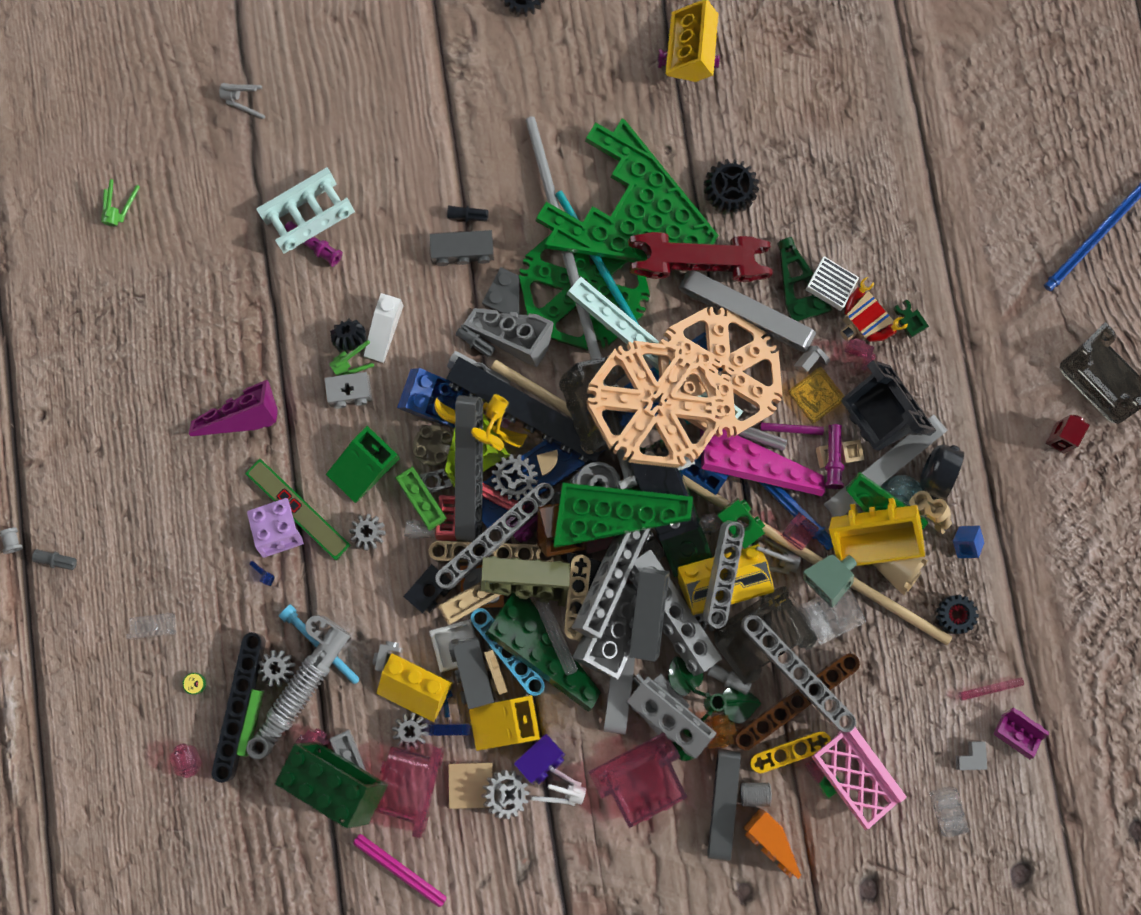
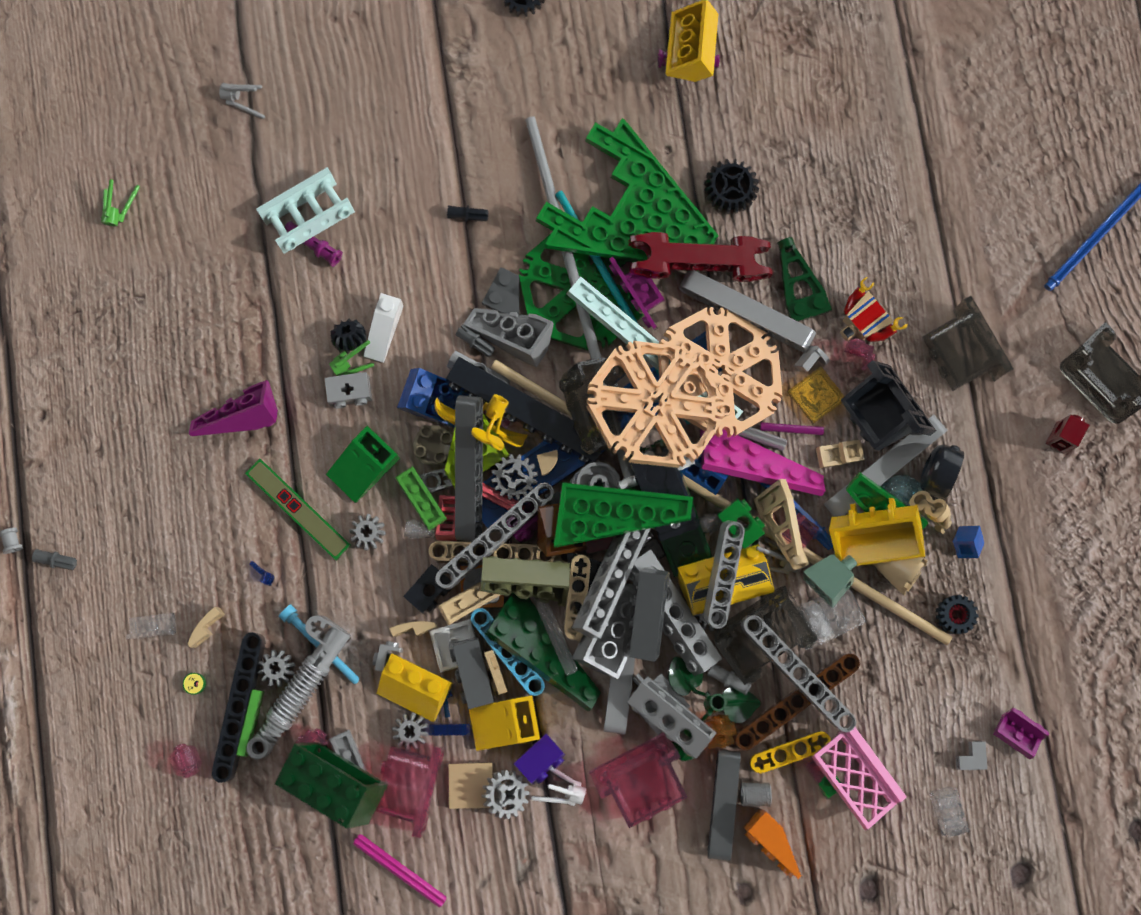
lavender bracket [247,498,304,558] -> none
dark grey brick [430,230,494,266] -> none
tile [805,257,859,311] -> none
magenta pin [825,424,844,489] -> none
dark green plate [894,299,929,339] -> none
clear pink bar [959,677,1024,701] -> none
none -> tan slope [188,607,225,648]
none -> tan slope [389,621,438,637]
none -> magenta bracket [609,257,665,331]
none -> tan plate [754,479,809,570]
none -> clear smoke windscreen [922,296,1014,391]

